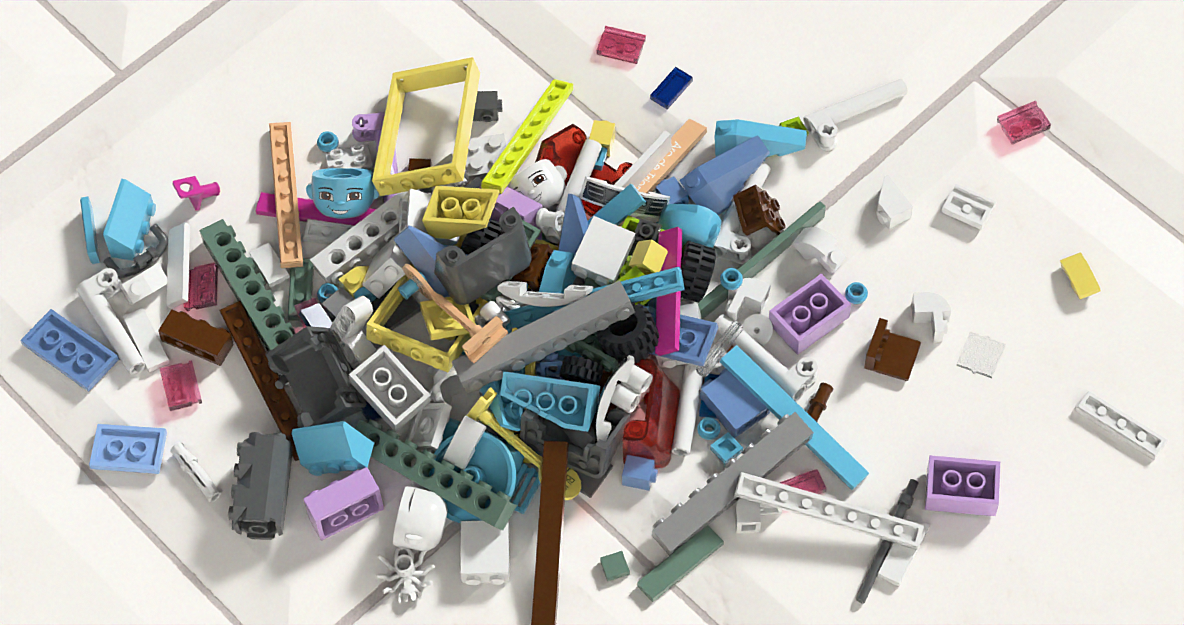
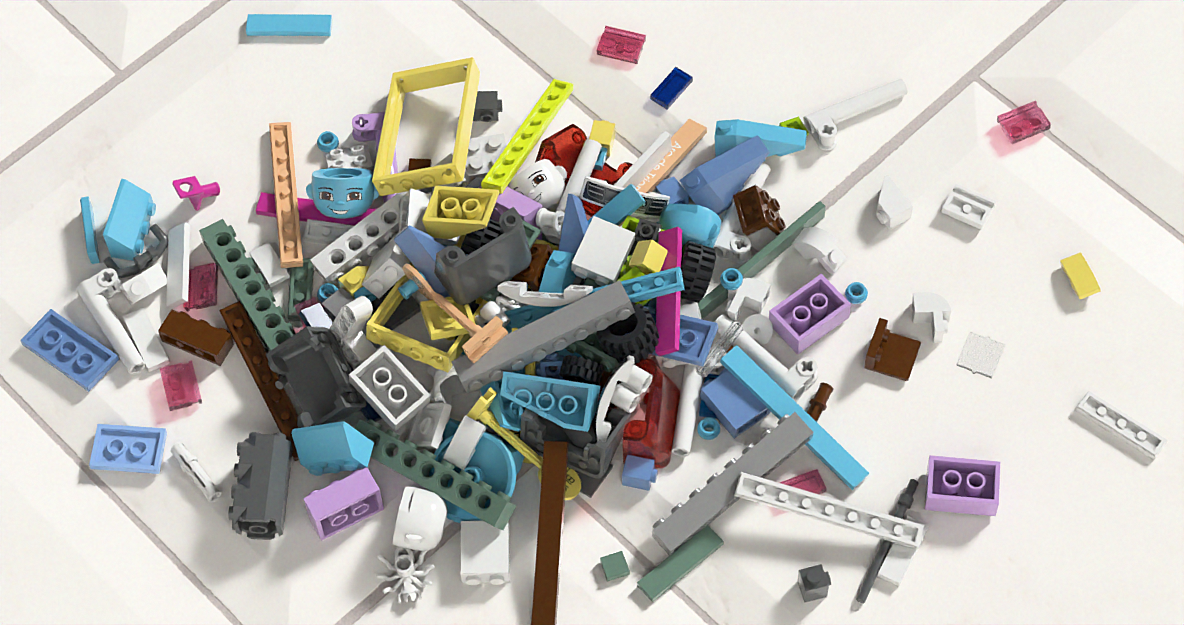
medium azure tile [509,464,541,514] -> none
medium azure plate [710,432,743,465] -> none
white brick [736,498,783,533] -> none
none -> medium azure tile [246,14,332,36]
none -> dark grey brick [797,564,831,603]

